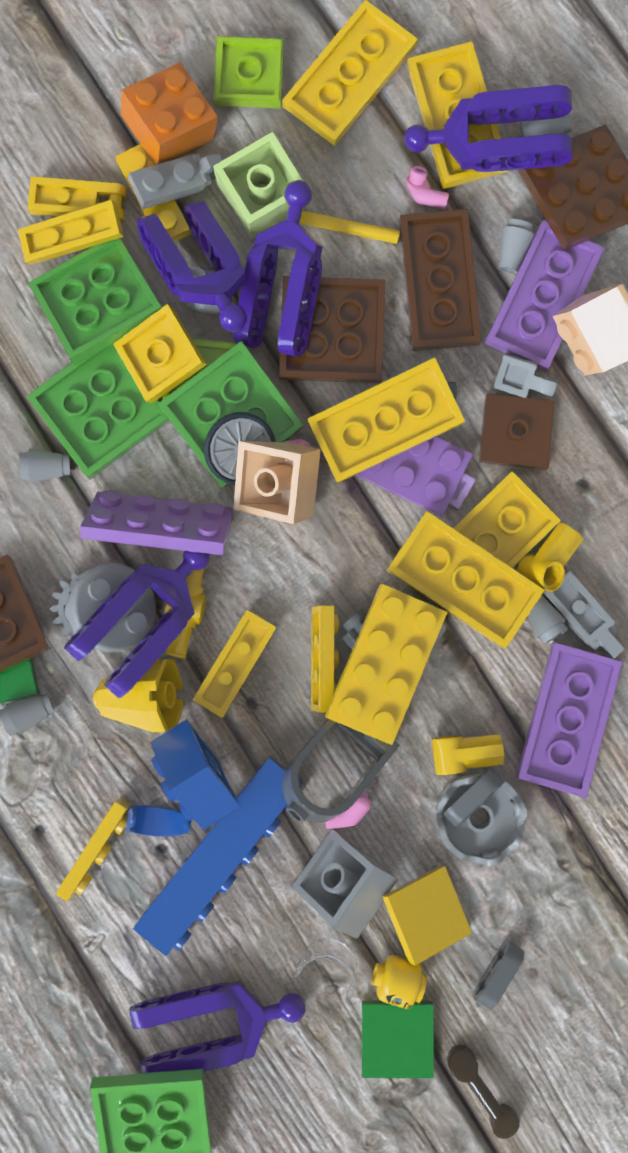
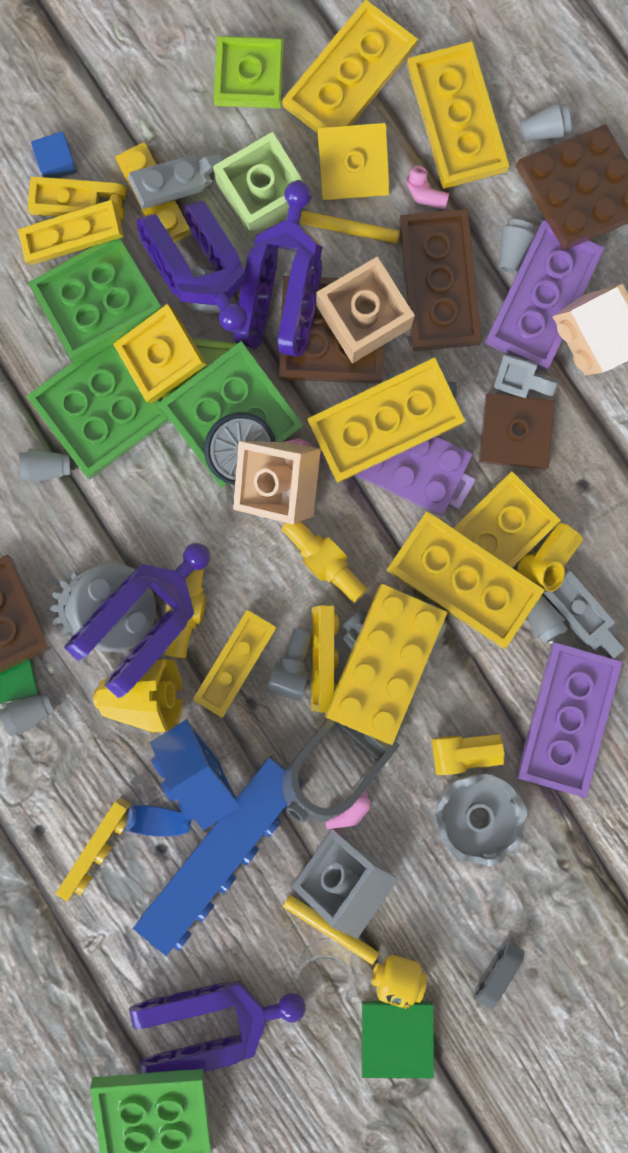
medium lavender plate [80,491,233,555] -> none
orange brick [121,62,218,165] -> none
yellow tile [382,866,472,966] -> none
dark purple piece [404,85,573,172] -> none
dark grey beam [444,769,505,828] -> none
dark brown bar [447,1045,520,1139] -> none
none -> blue piece [31,132,77,178]
none -> dark grey pin [267,628,313,701]
none -> yellow pin [281,522,368,603]
none -> yellow bar [282,894,379,964]
none -> light nougat brick [316,256,415,363]
none -> yellow plate [317,123,389,200]

